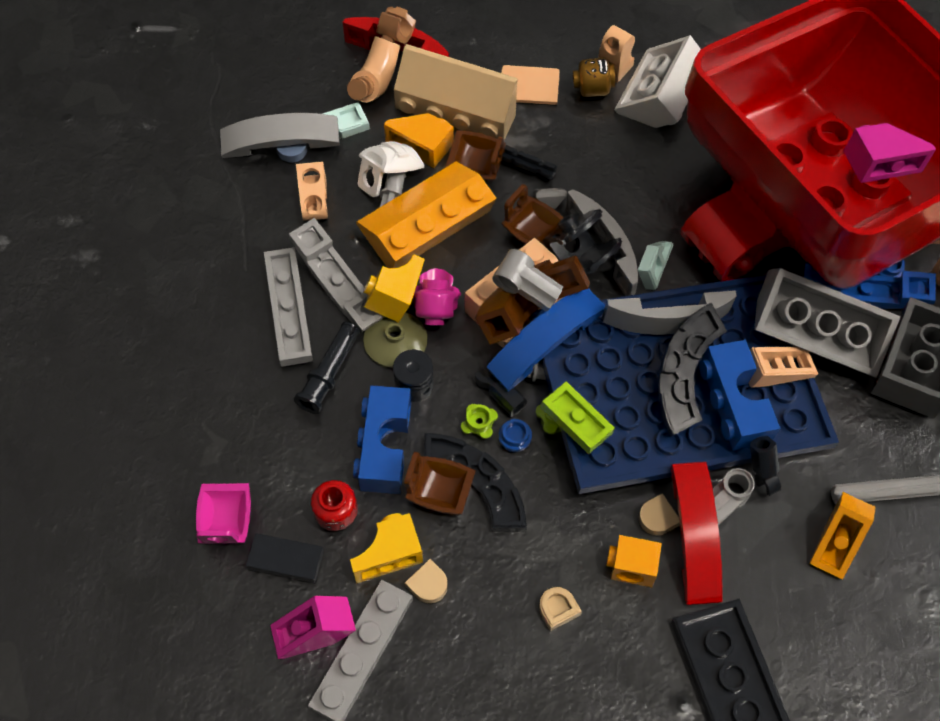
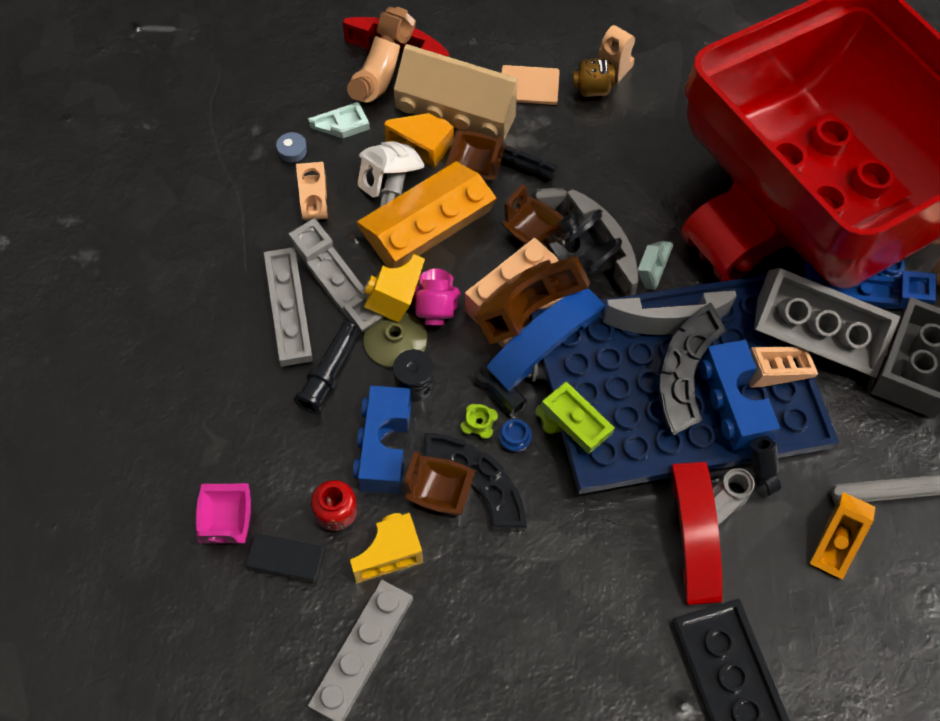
light grey slope [220,113,340,158] -> none
dark pink slope [270,596,356,659] -> none
tan tile [405,559,448,604] -> none
light grey piece [492,249,563,312] -> none
tan tile [539,587,582,631] -> none
light orange brick [606,535,662,588] -> none
white slope [614,35,701,128] -> none
tan tile [639,493,680,536] -> none
dark pink slope [843,123,936,183] -> none

